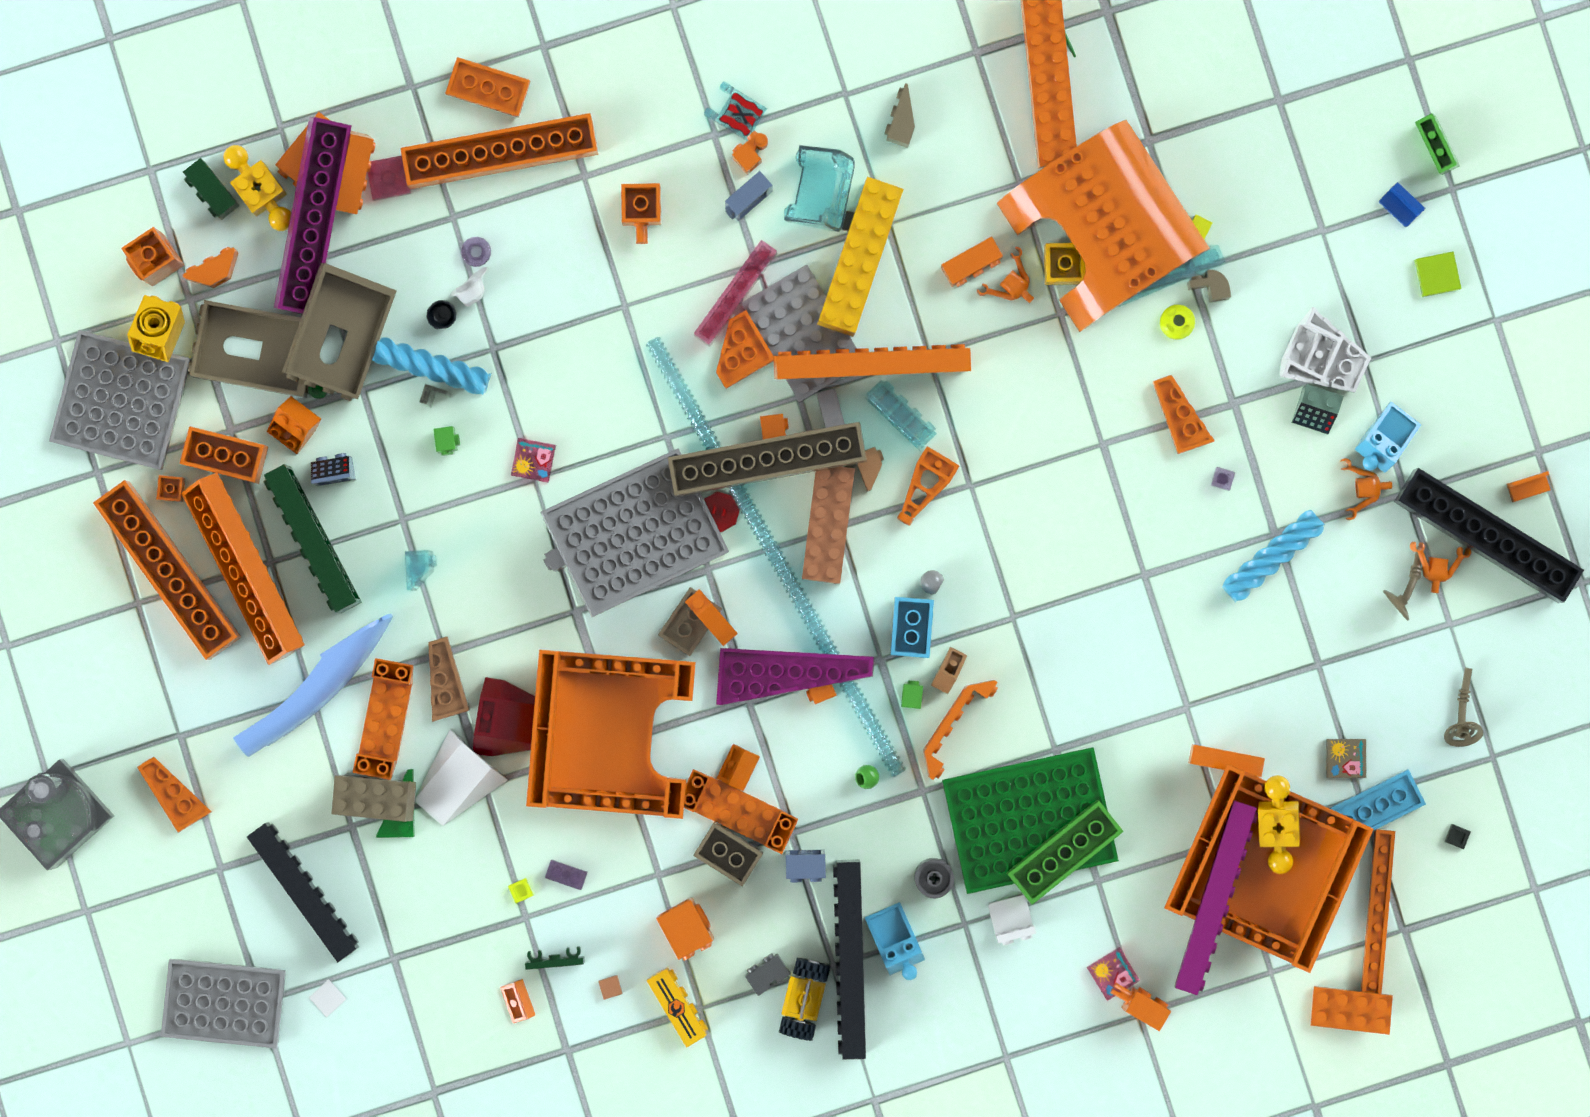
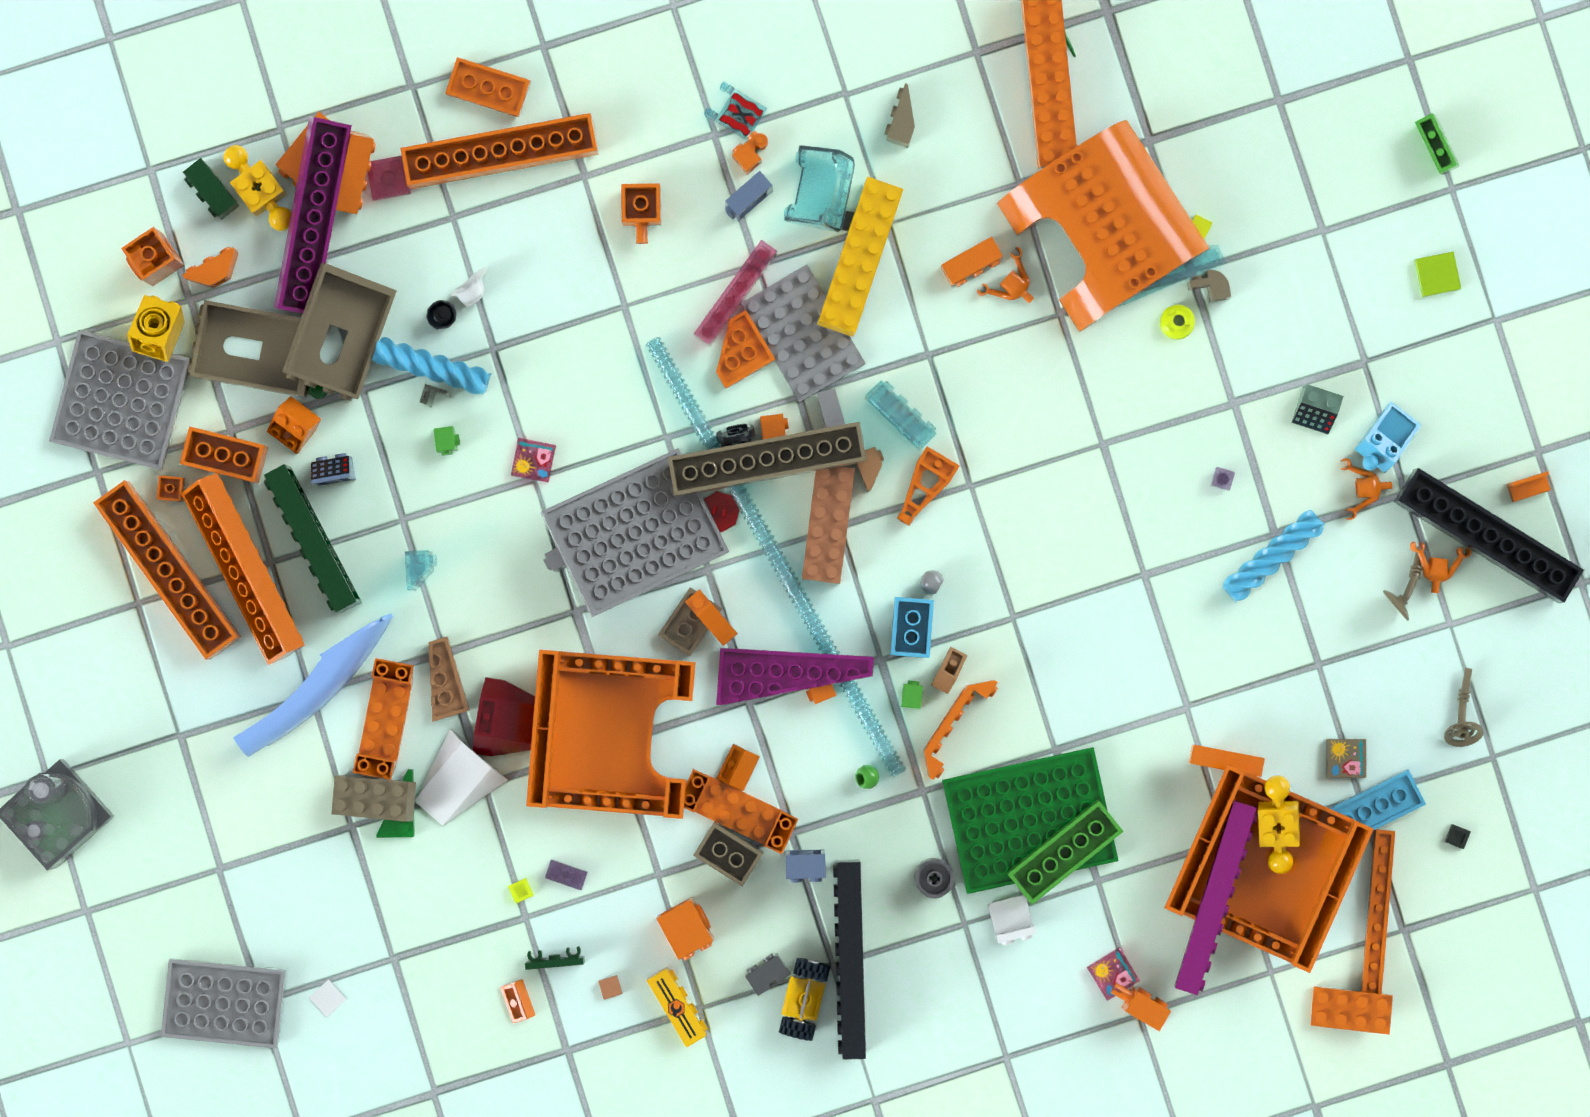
orange wing [137,757,212,833] -> none
black brick [247,822,359,963] -> none
clear purple piece [461,237,491,267] -> none
orange brick [773,344,971,379] -> none
medium azure slope [865,902,925,980] -> none
yellow brick [1044,243,1085,285] -> none
orange wing [1153,375,1215,454] -> none
white wedge [1280,307,1371,393] -> none
blue panel [1379,182,1426,227] -> none
none -> black plate [716,424,755,447]

